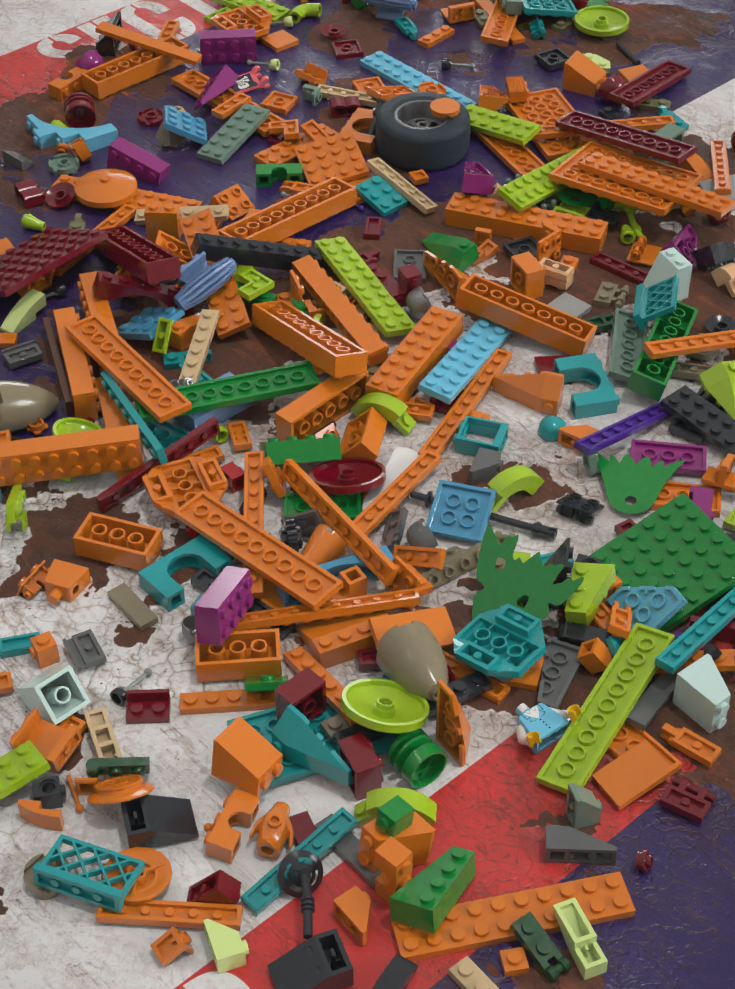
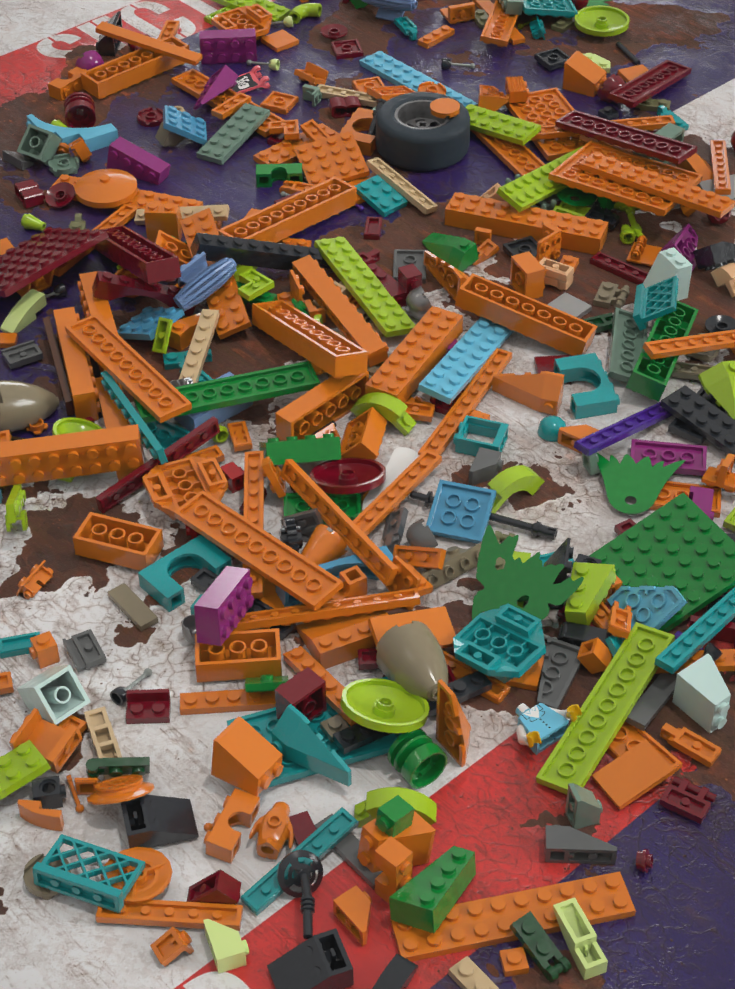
orange torso [44,559,91,605] -> none
orange bracket [209,183,255,222] -> none
dark red brick [338,732,384,801] -> none
orange plate [409,169,429,185] -> none
magenta wedge [461,161,495,197] -> none
black hinge [556,492,605,525] -> none
none -> sand green brick [17,124,62,166]

